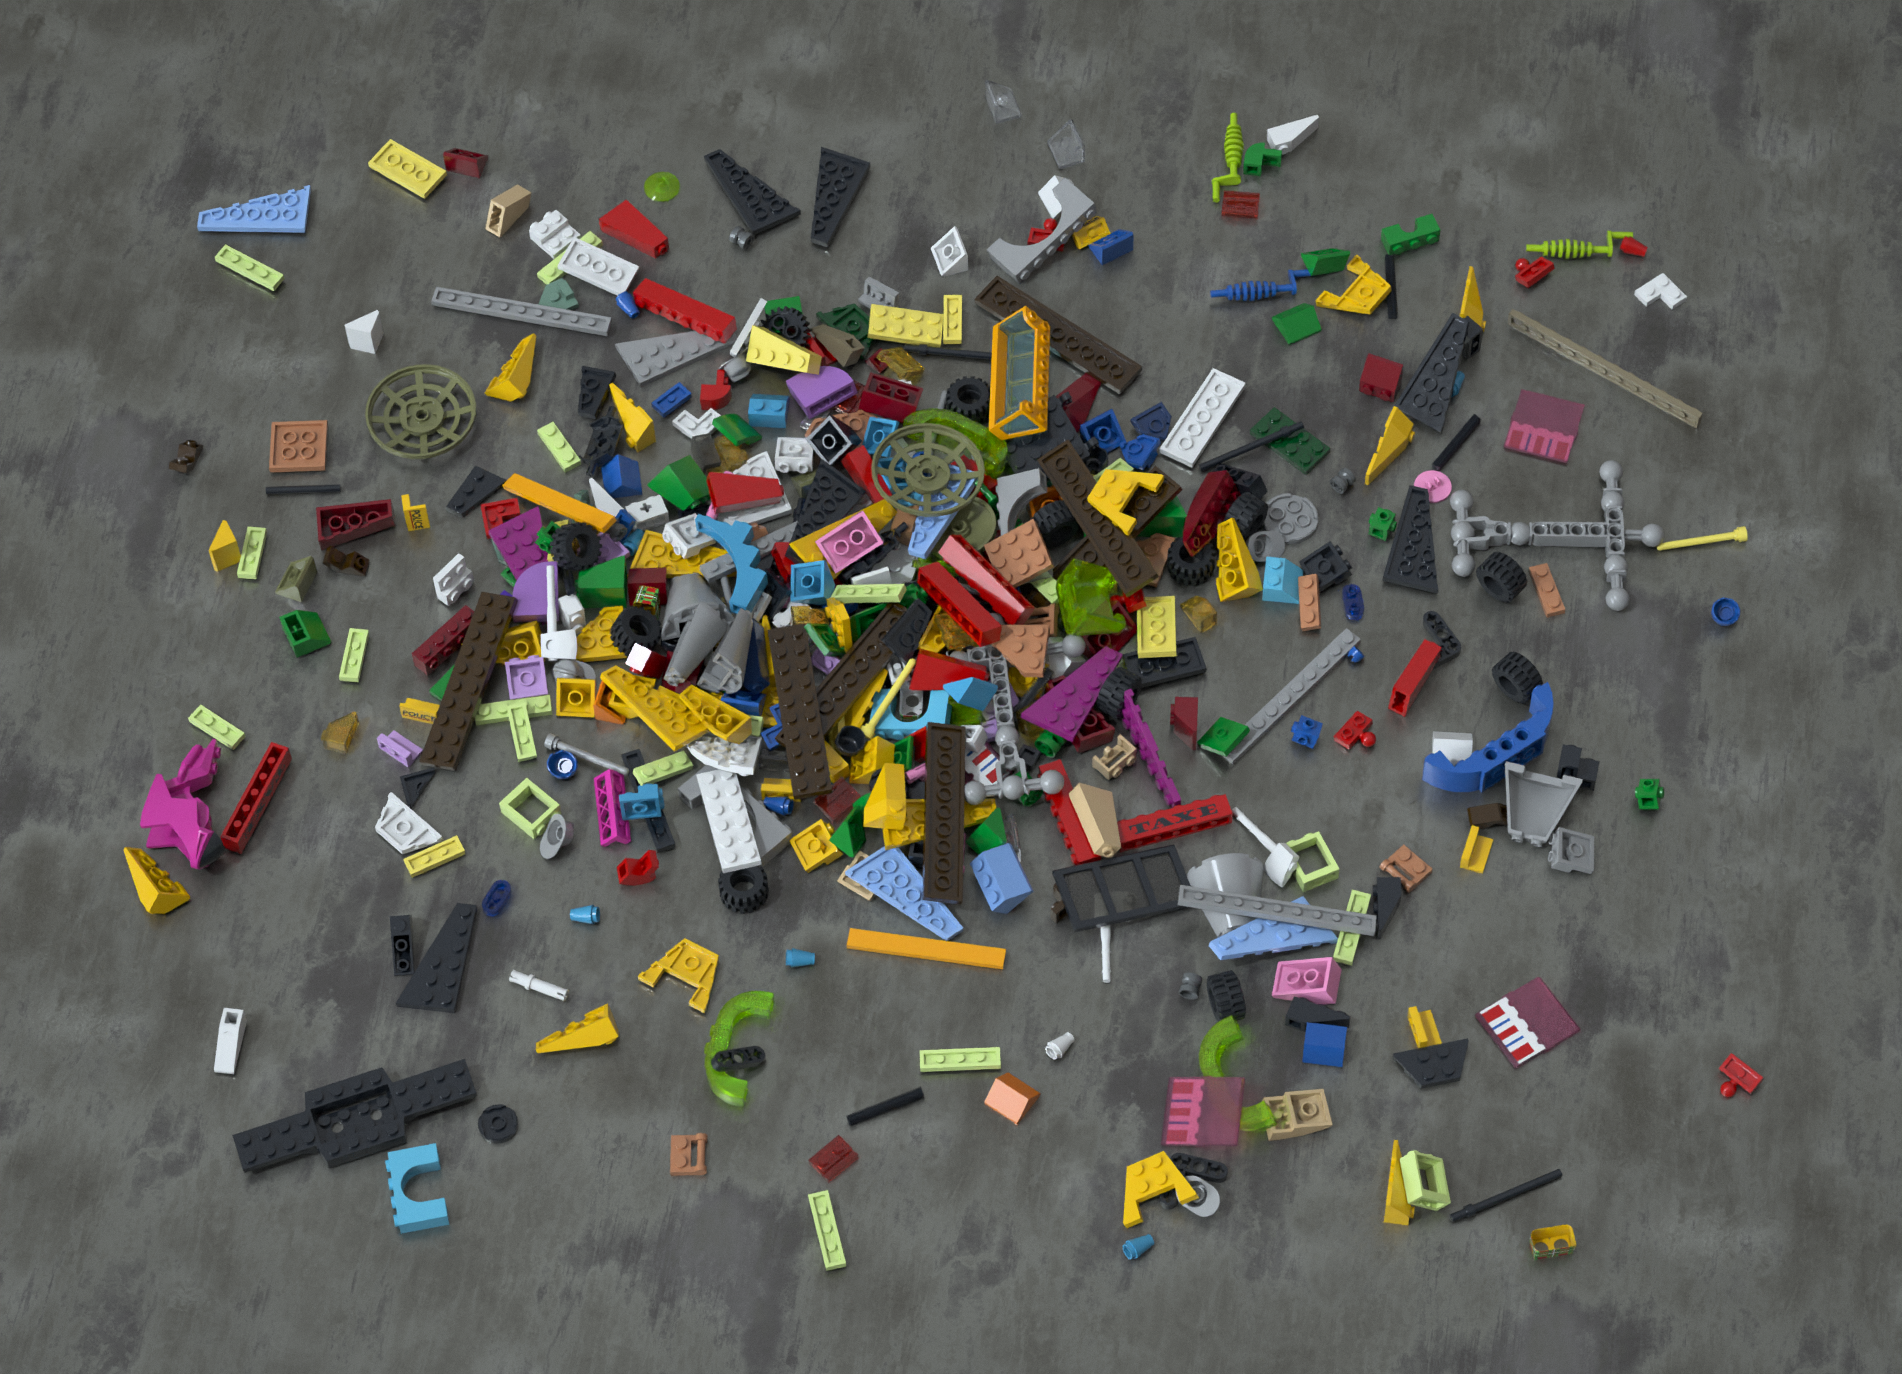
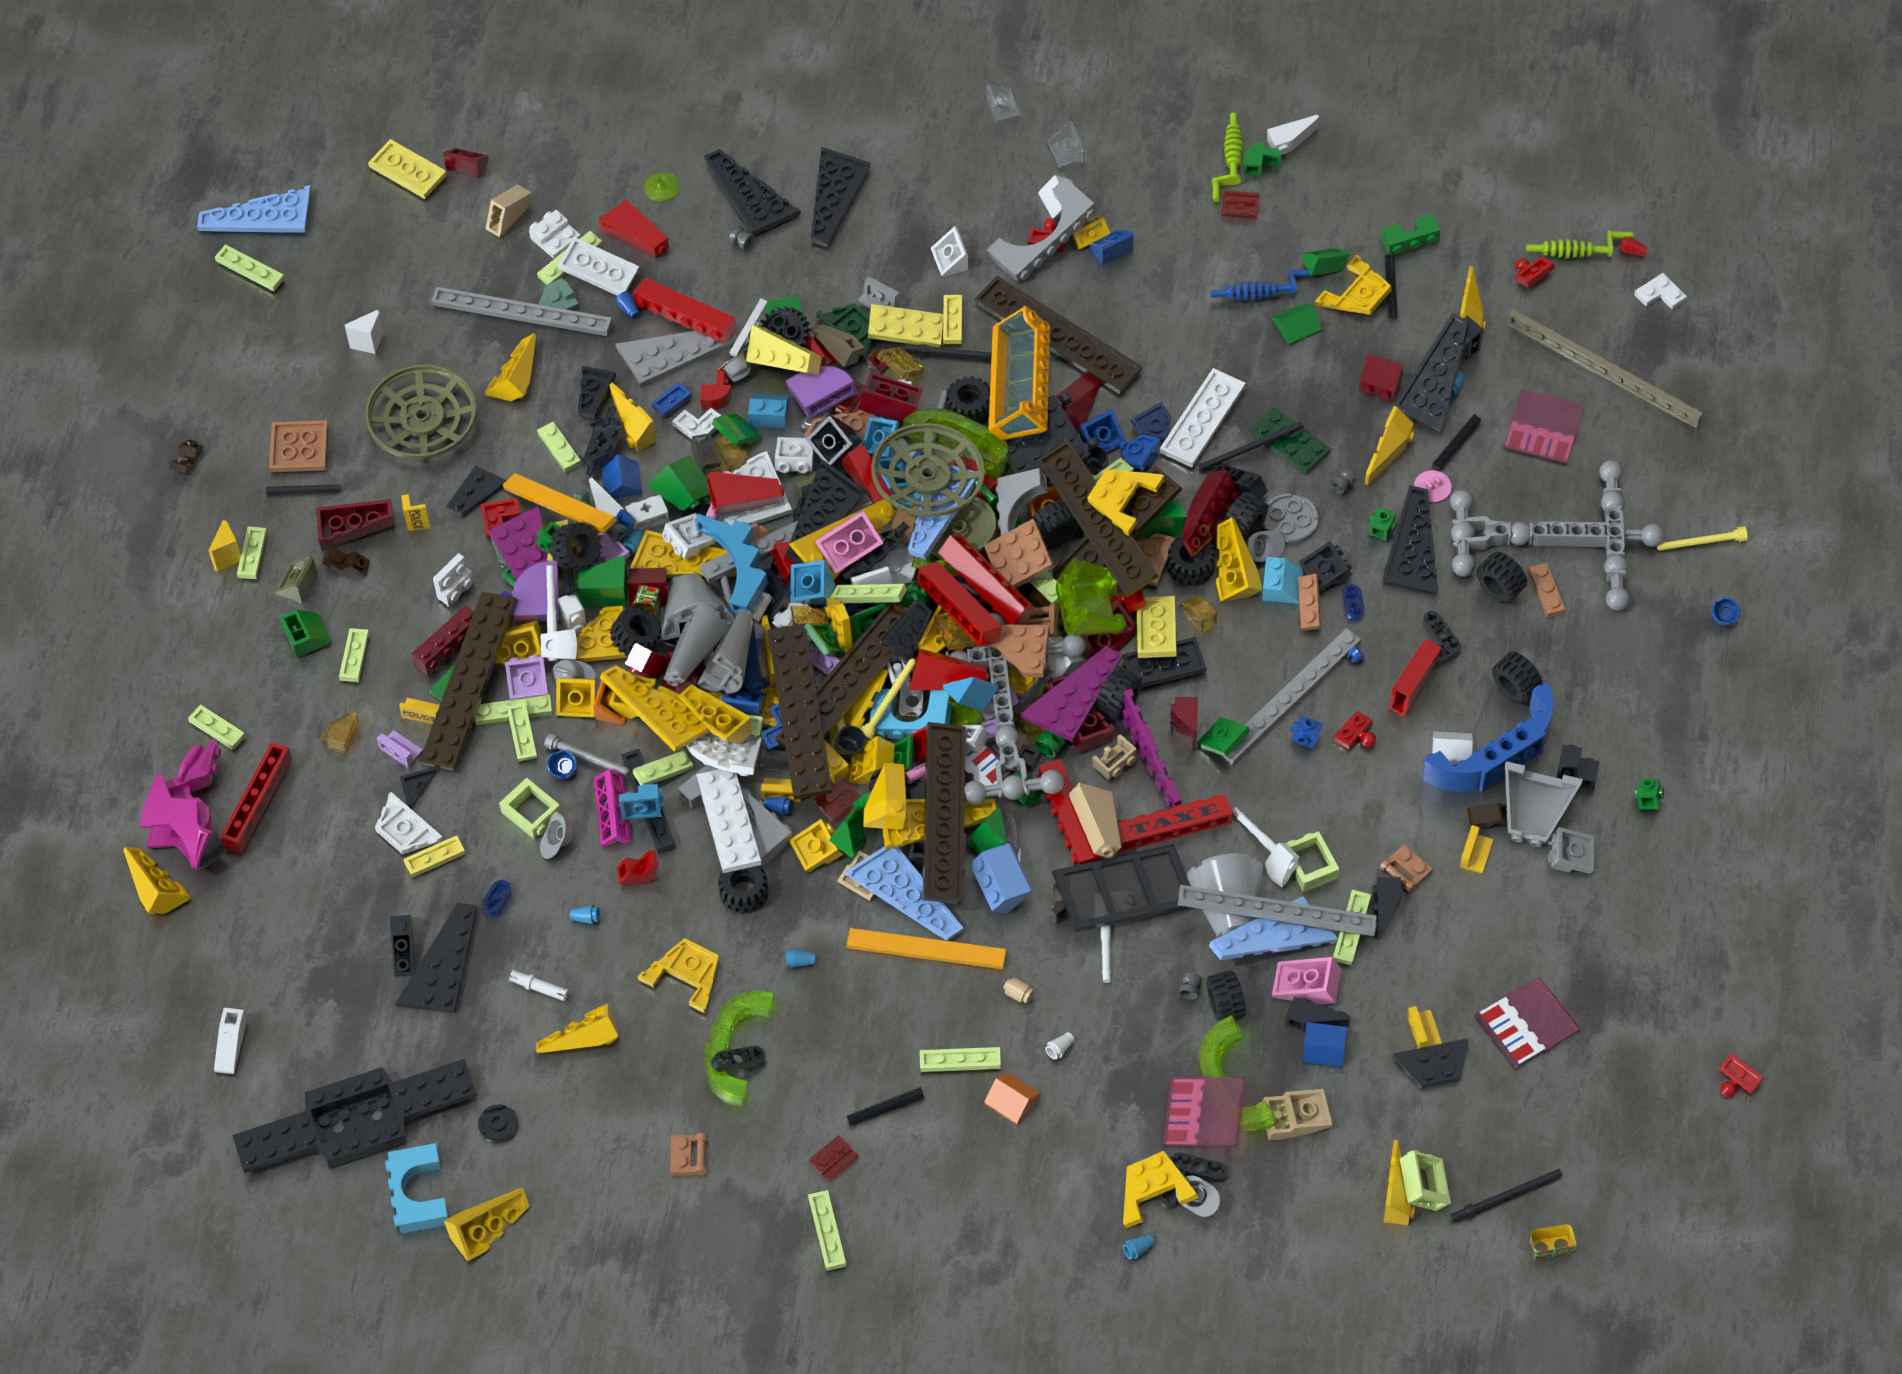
none -> yellow wedge [444,1187,530,1261]
none -> tan brick [1004,977,1035,1004]

